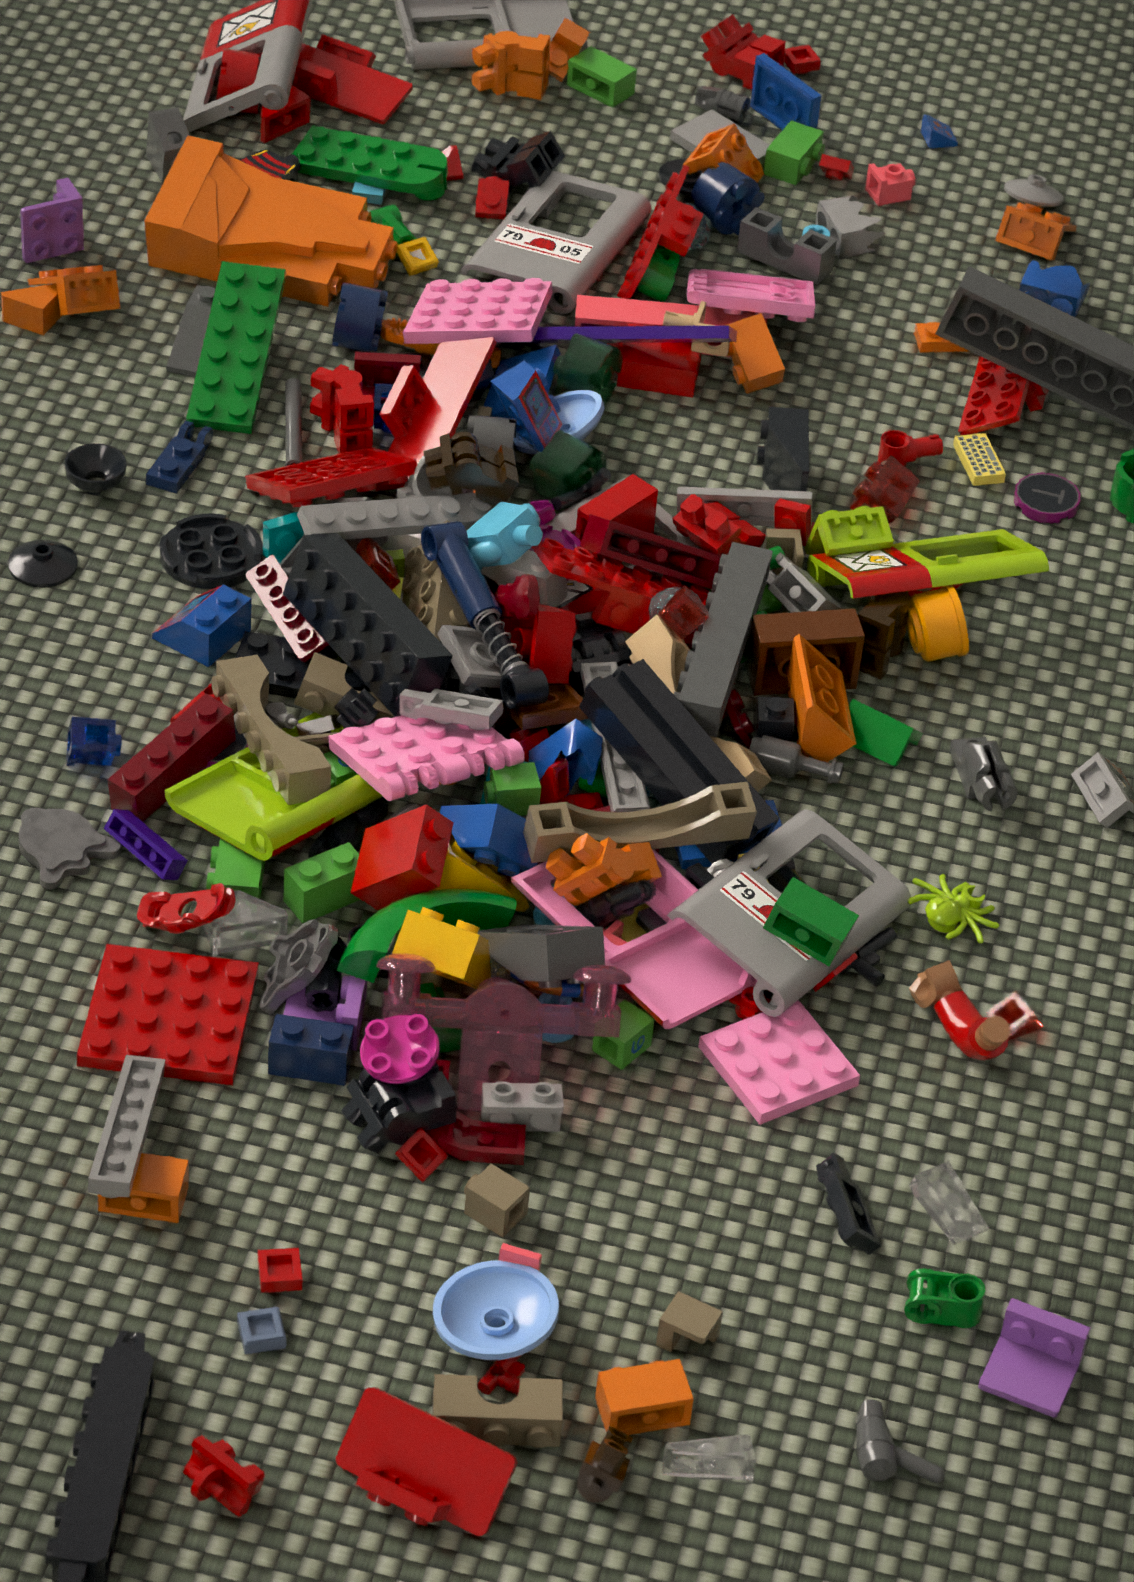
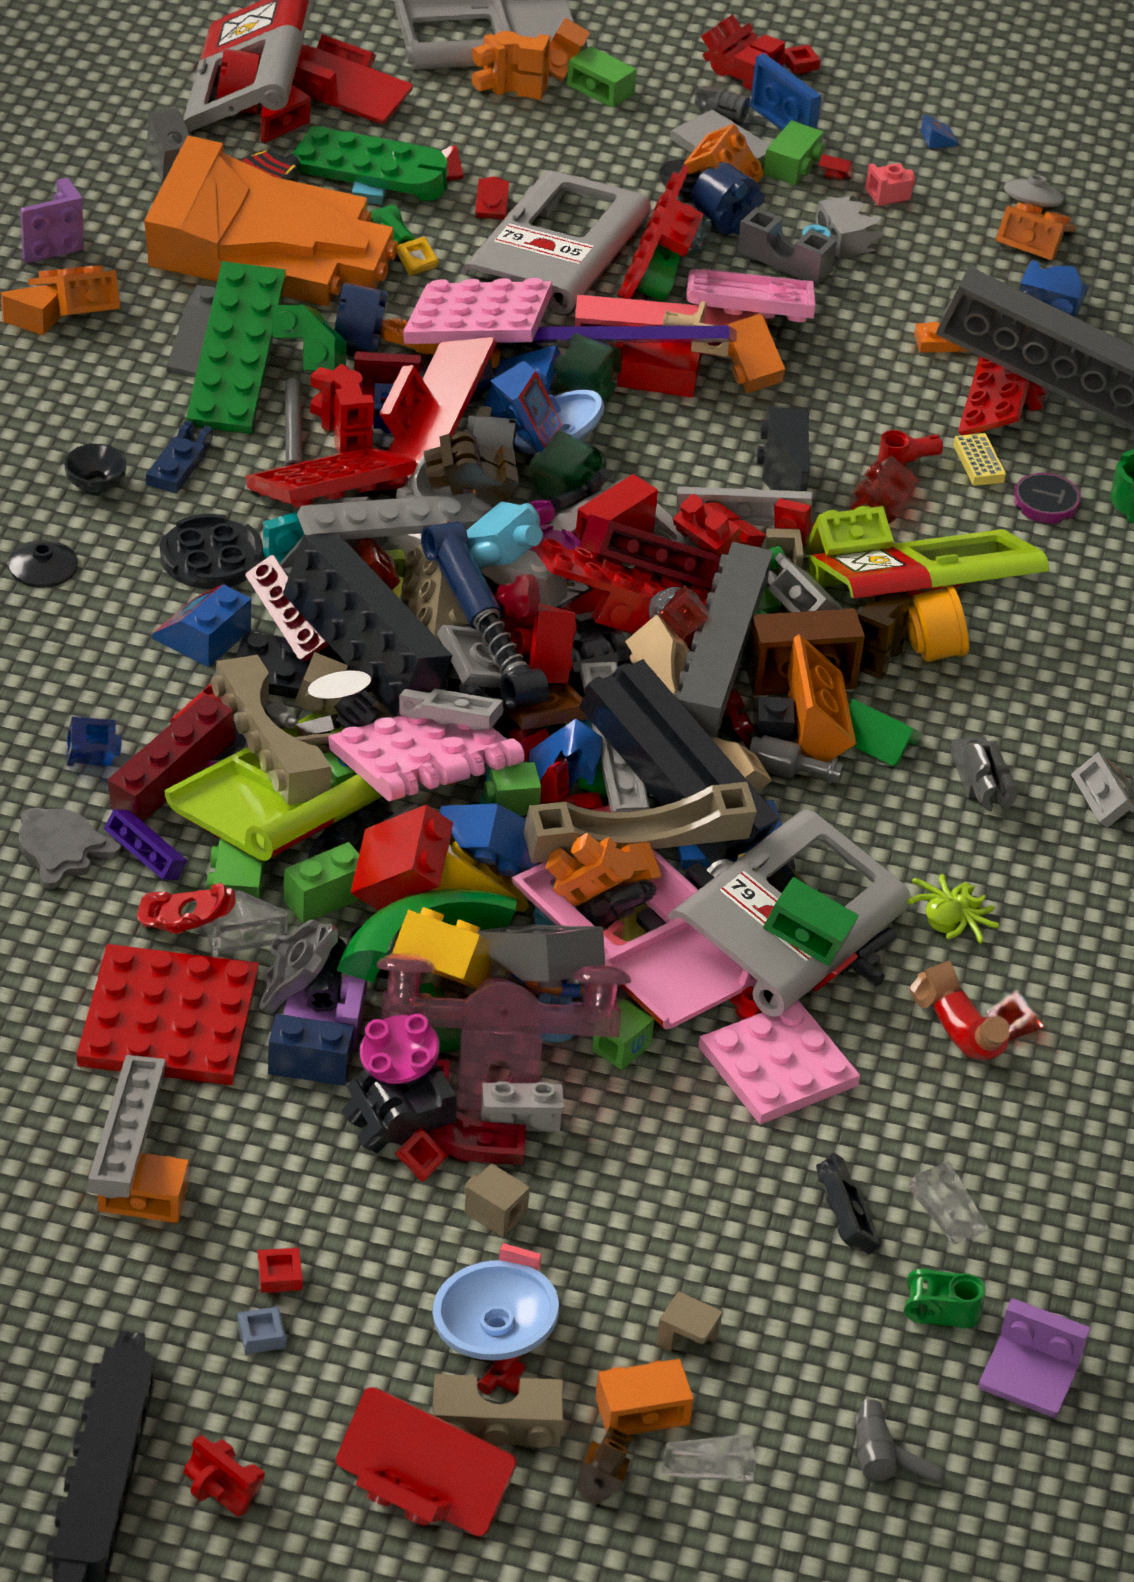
black hips [471,131,565,193] -> none
none -> green brick [272,305,346,373]
none -> white sticker [308,671,371,699]

